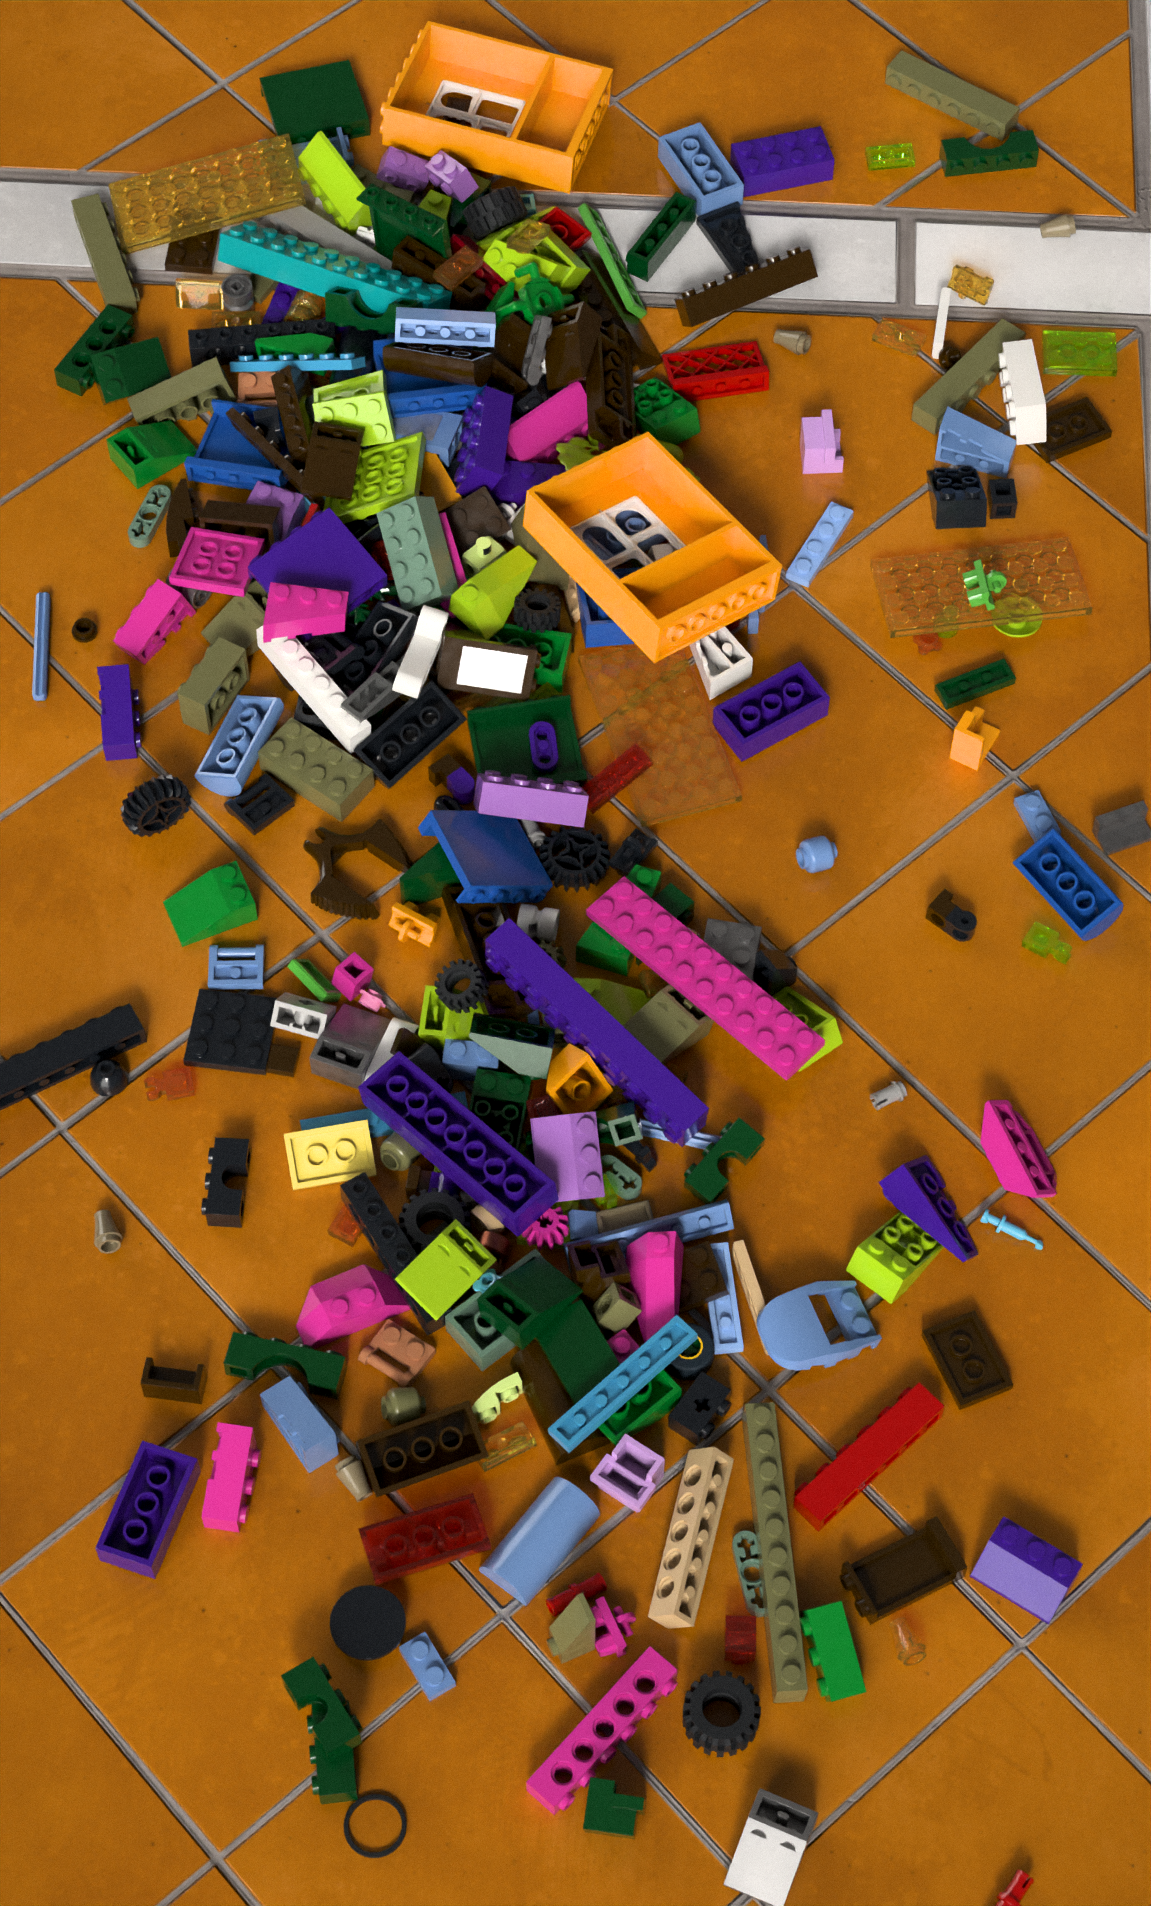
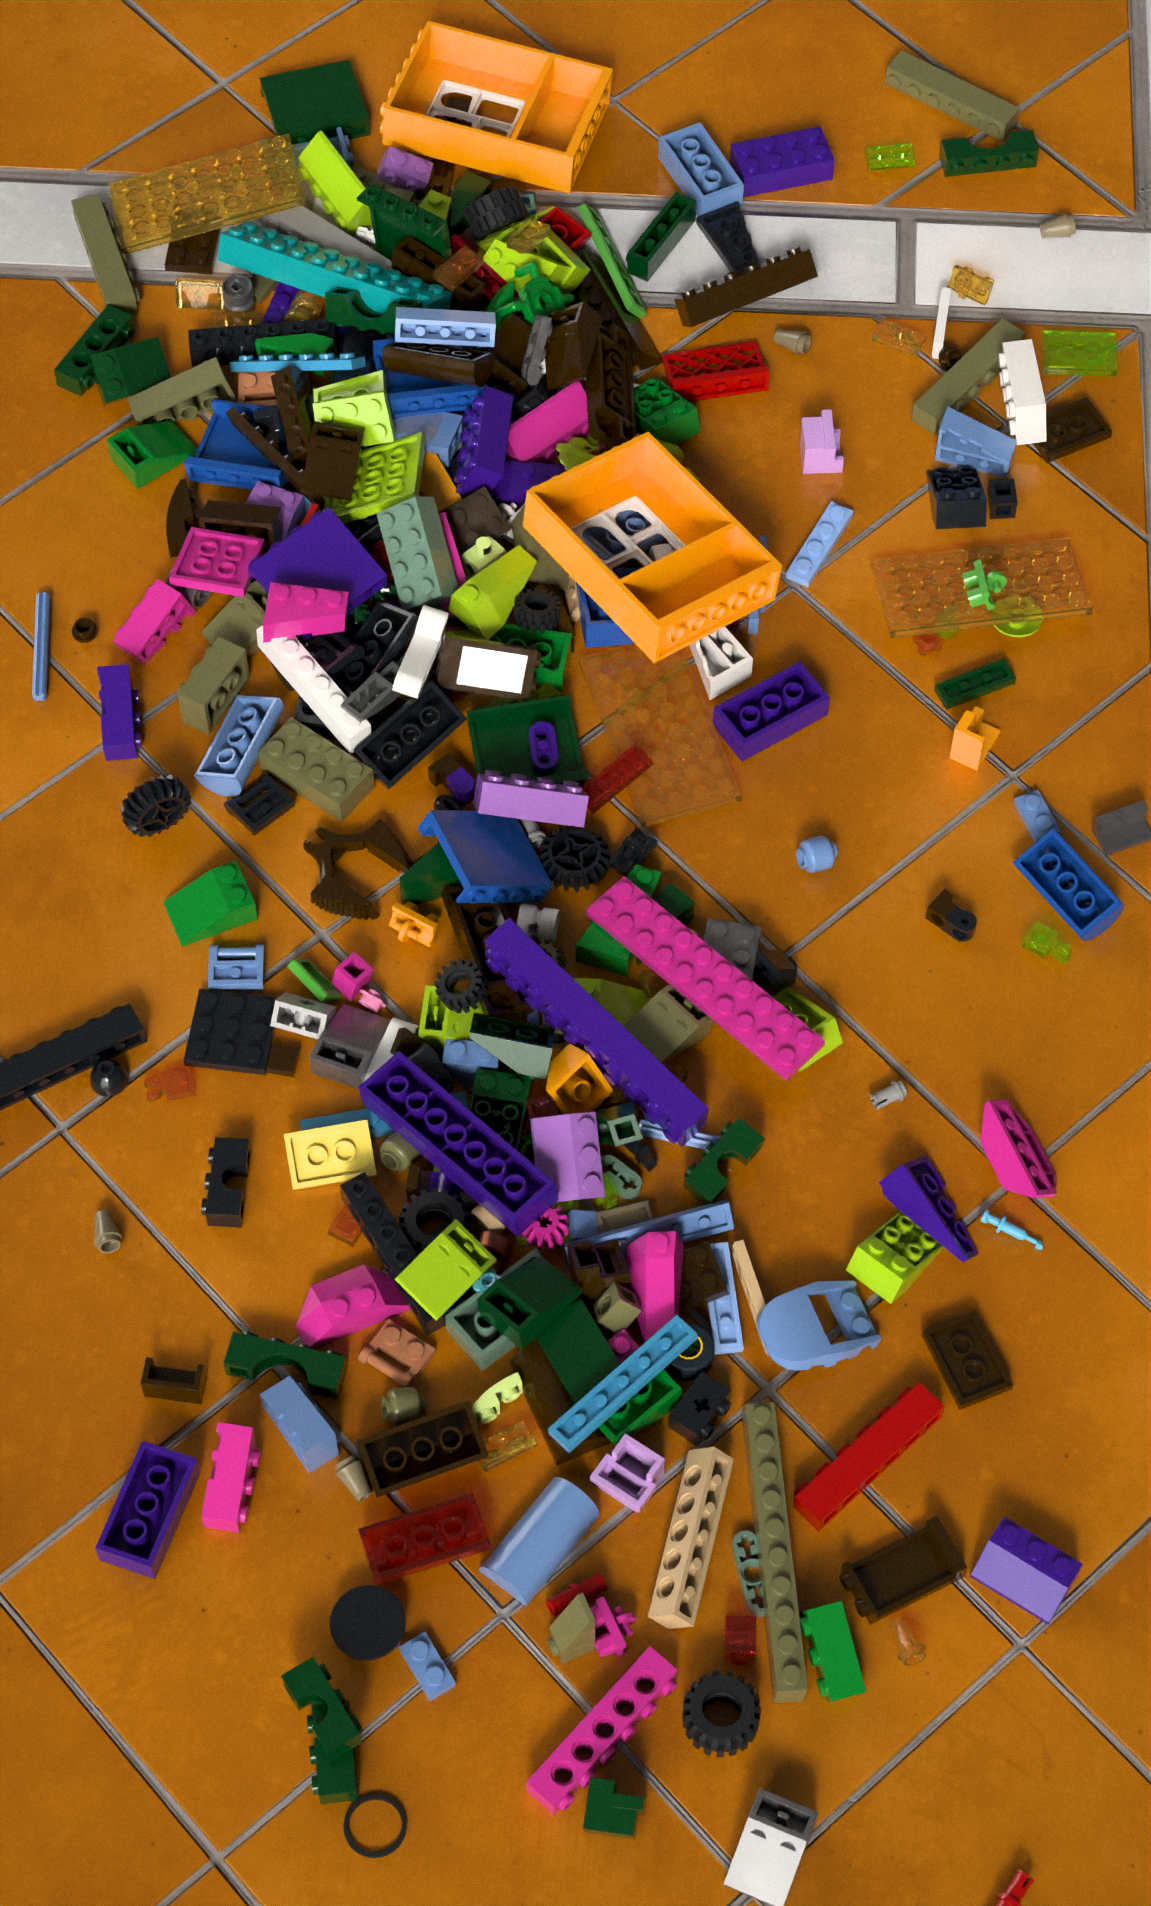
sand green beam [128,485,171,548] -> none
medium lavender brick [424,150,479,203] -> none

